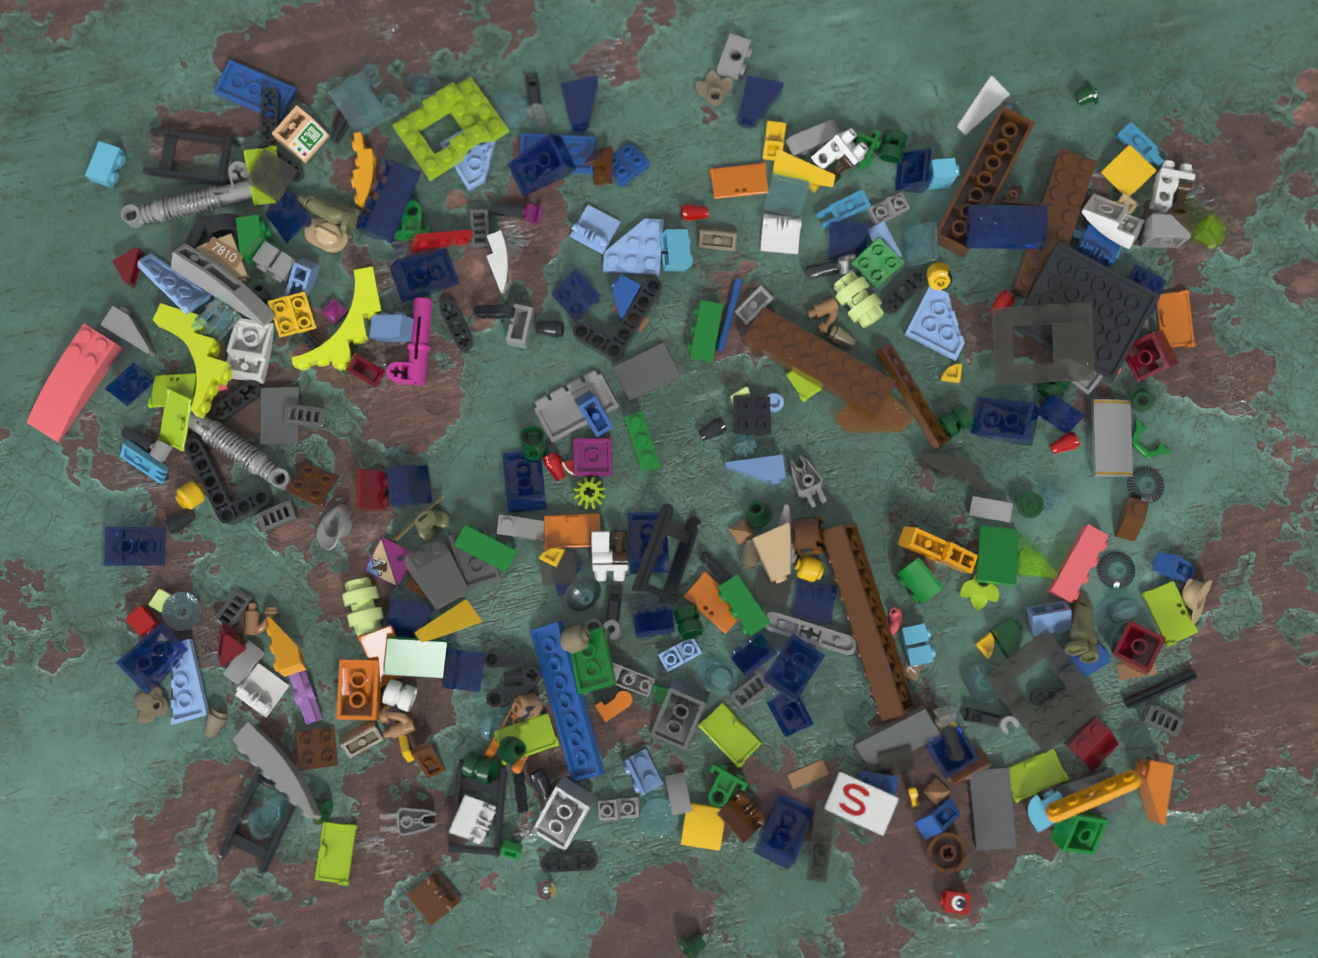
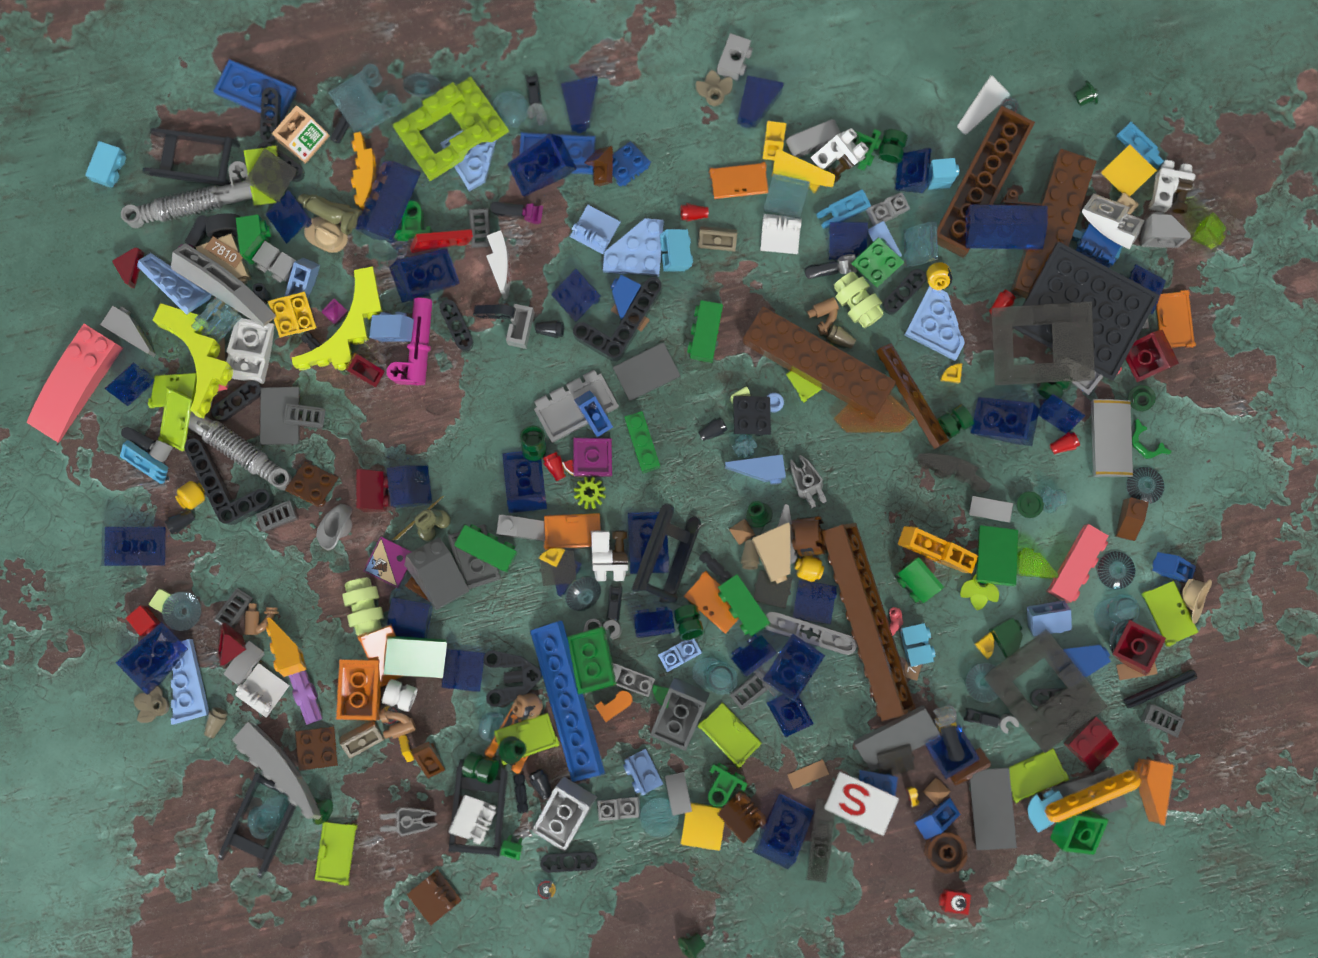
yellow sticker [415,599,482,643] -> none
dark tan head [560,625,591,654] -> none
blue bar [716,278,742,352] -> none
light grey slope [734,285,776,325] -> none
olive piece [1065,594,1099,663] -> none

